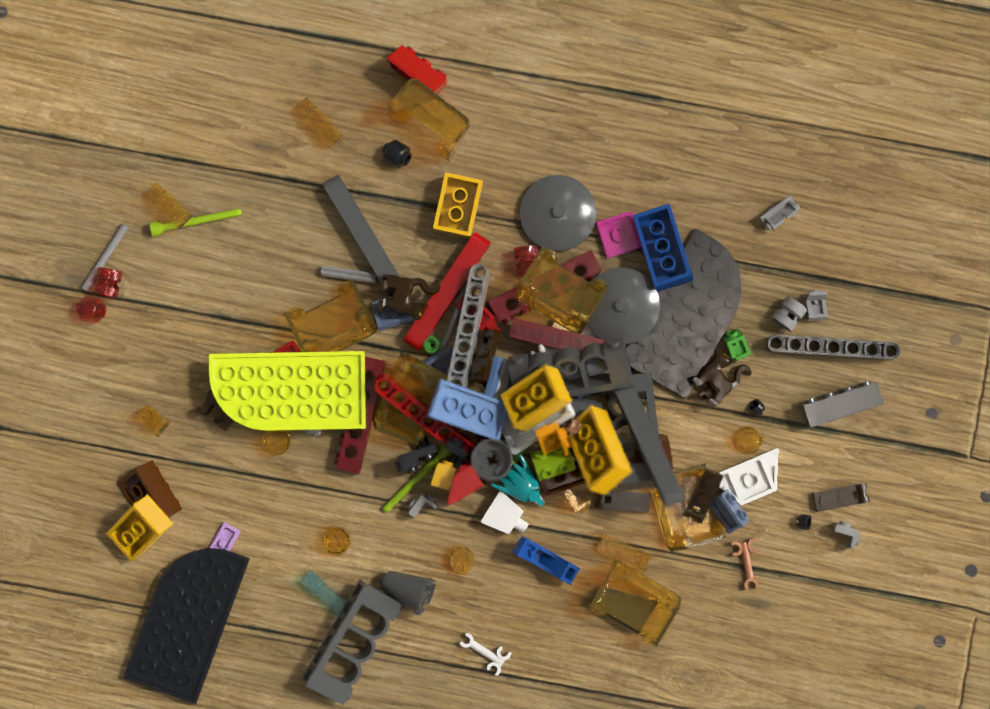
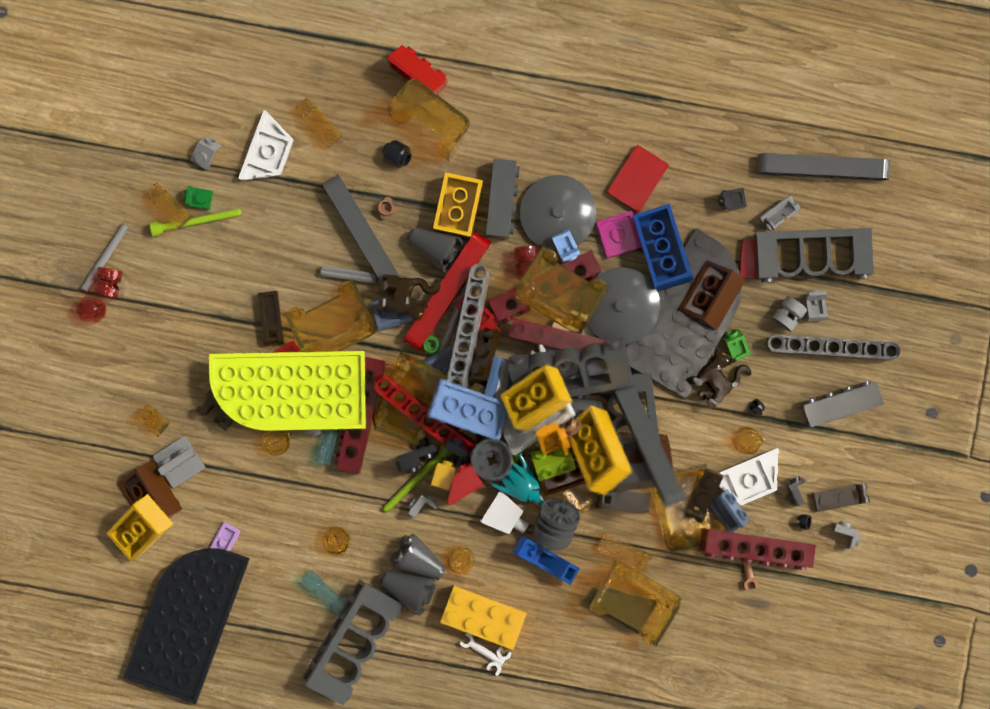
none -> light grey bracket [153,436,205,488]
none -> green bracket [183,186,213,210]
none -> light grey bracket [190,136,221,170]
none -> white wing [238,110,294,180]
none -> dark brown plate [258,291,284,346]
none -> clear light blue axle [314,430,340,465]
none -> medium nougat plate [375,197,398,220]
none -> dark grey cone [390,534,446,581]
none -> dark grey cone [408,227,463,273]
none -> yellow brick [440,585,527,650]
none -> dark grey brick [486,159,520,239]
none -> dark grey wheel [532,498,581,550]
none -> light blue bracket [552,229,580,262]
none -> red tile [607,144,669,213]
none -> reddish brown slope [678,260,745,330]
none -> dark red brick [698,528,816,571]
none -> black bracket [718,188,747,211]
none -> red tile [739,239,756,280]
none -> dark grey fence [754,228,874,283]
none -> dark grey beam [757,153,890,181]
none -> black bracket [786,476,807,507]

